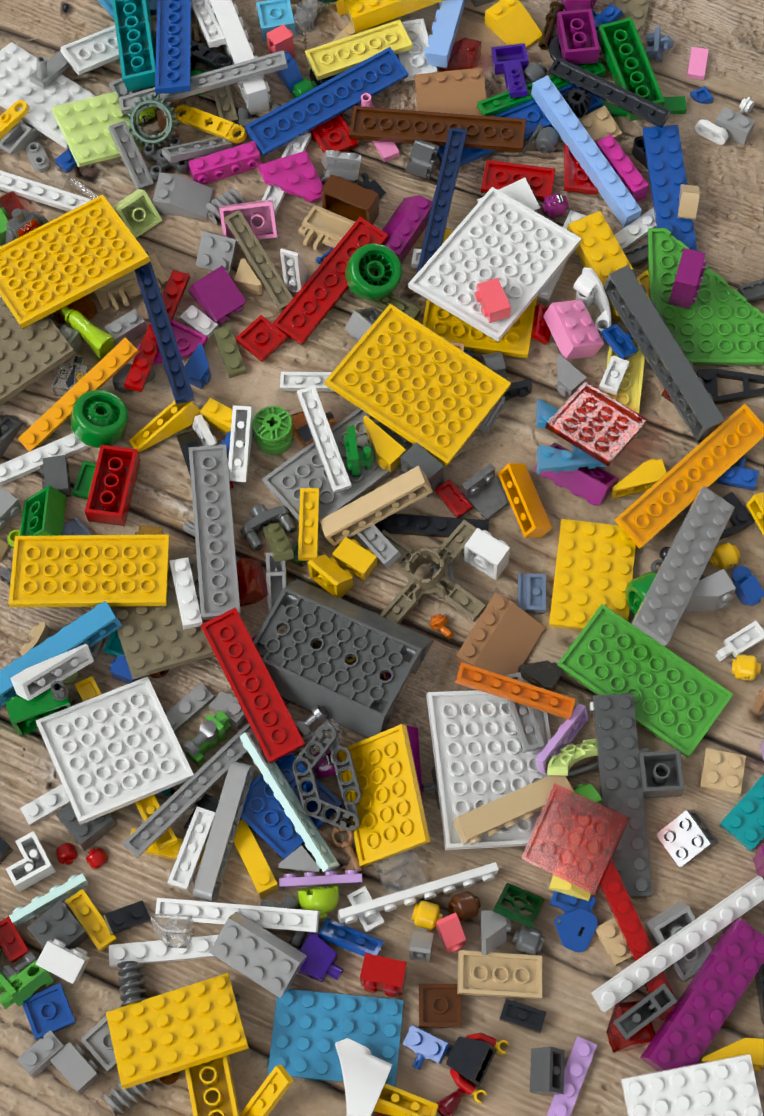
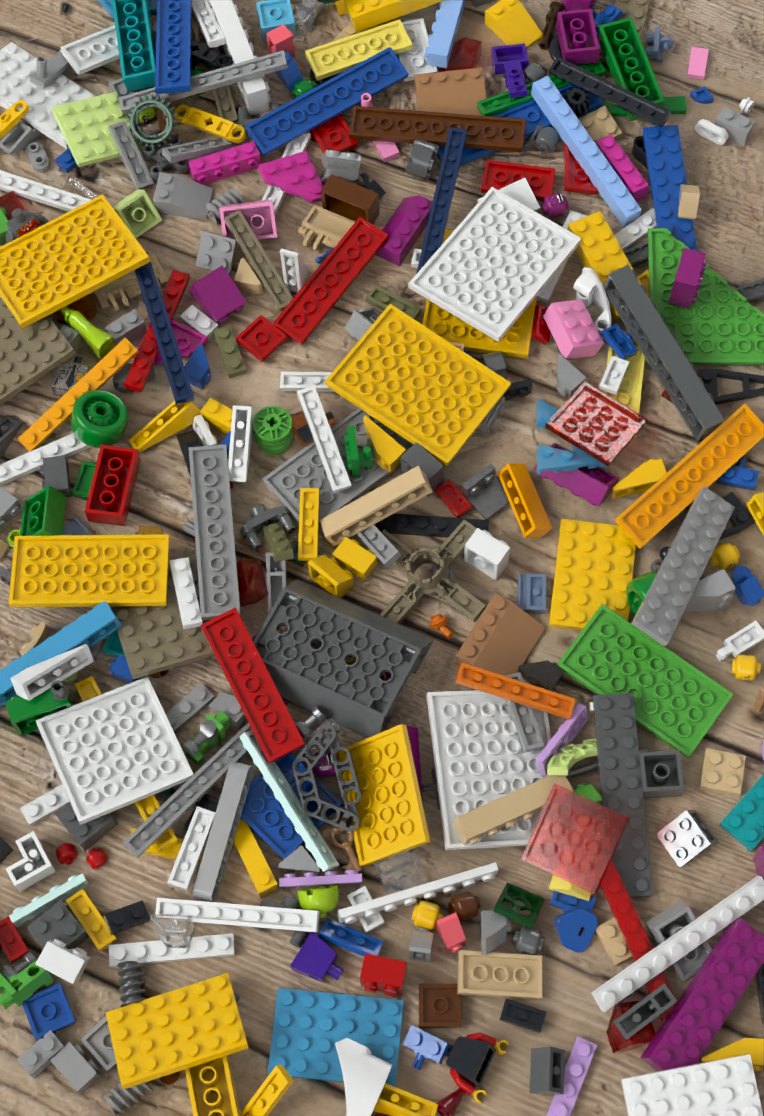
light grey brick [209,911,307,998] -> none
green wheel [345,243,402,301] -> none
coral brick [474,278,511,324] -> none

